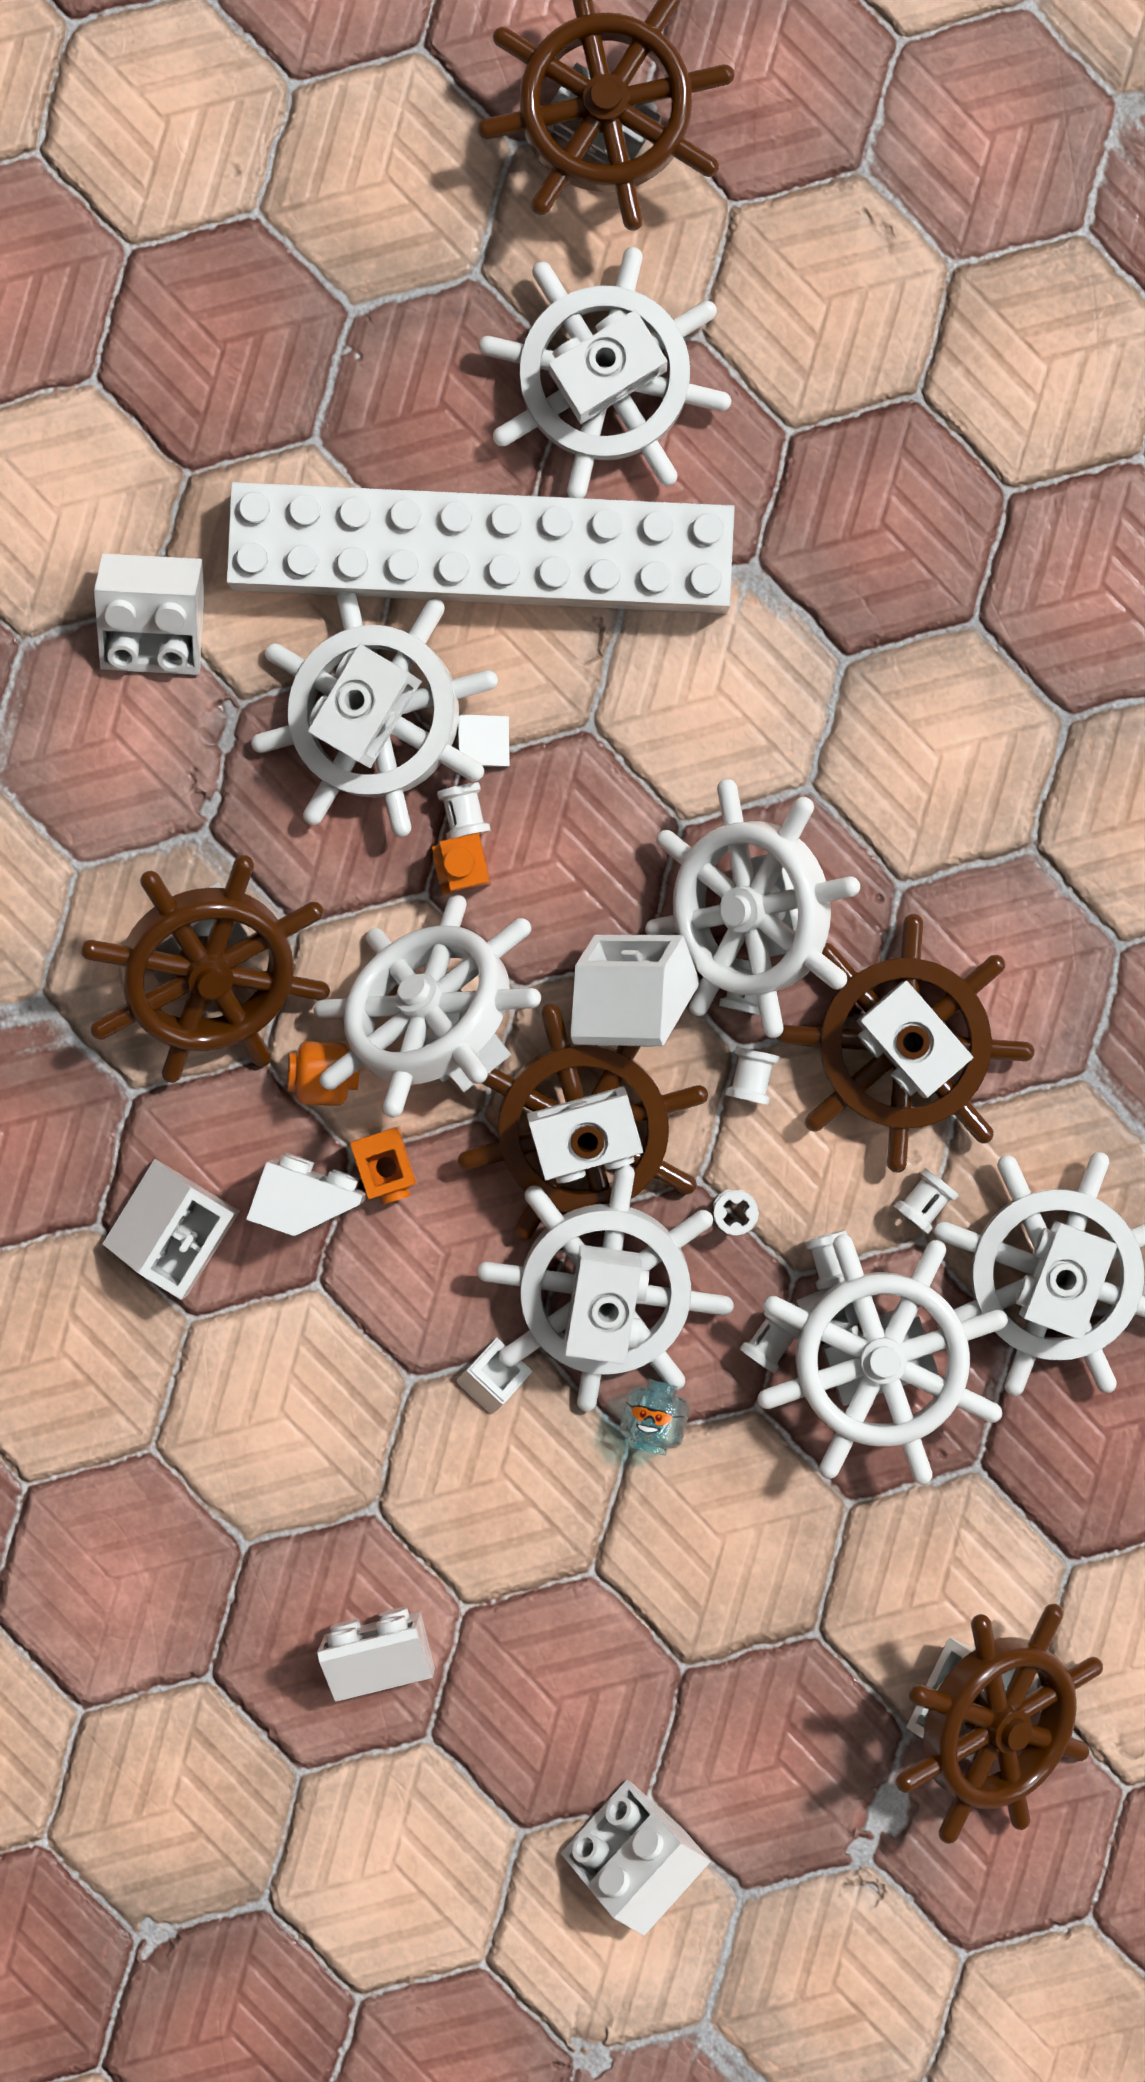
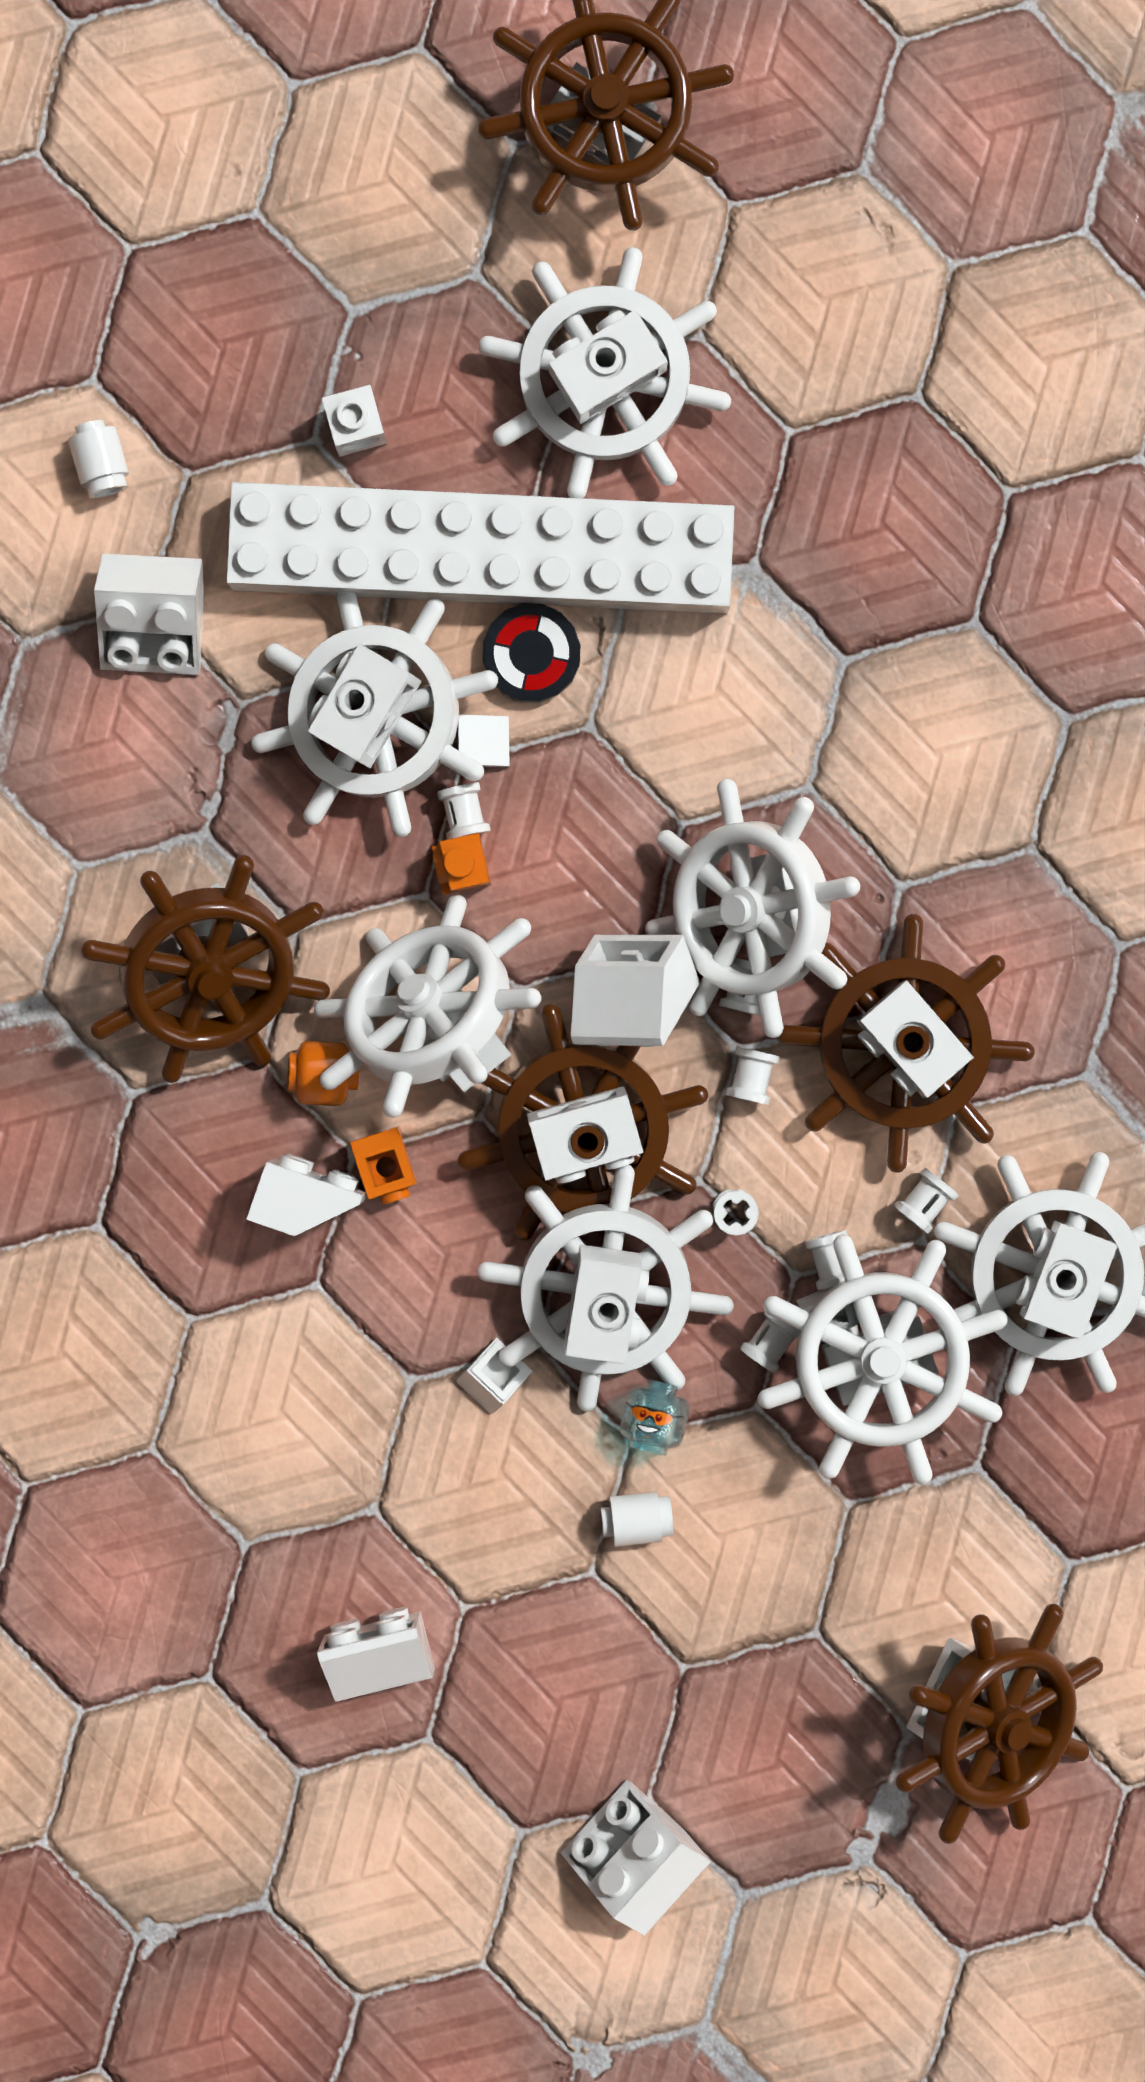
white slope [102,1159,240,1300] -> none
none -> white brick [68,420,129,498]
none -> white brick [322,385,387,457]
none -> tile [482,603,581,703]
none -> white brick [601,1492,674,1547]

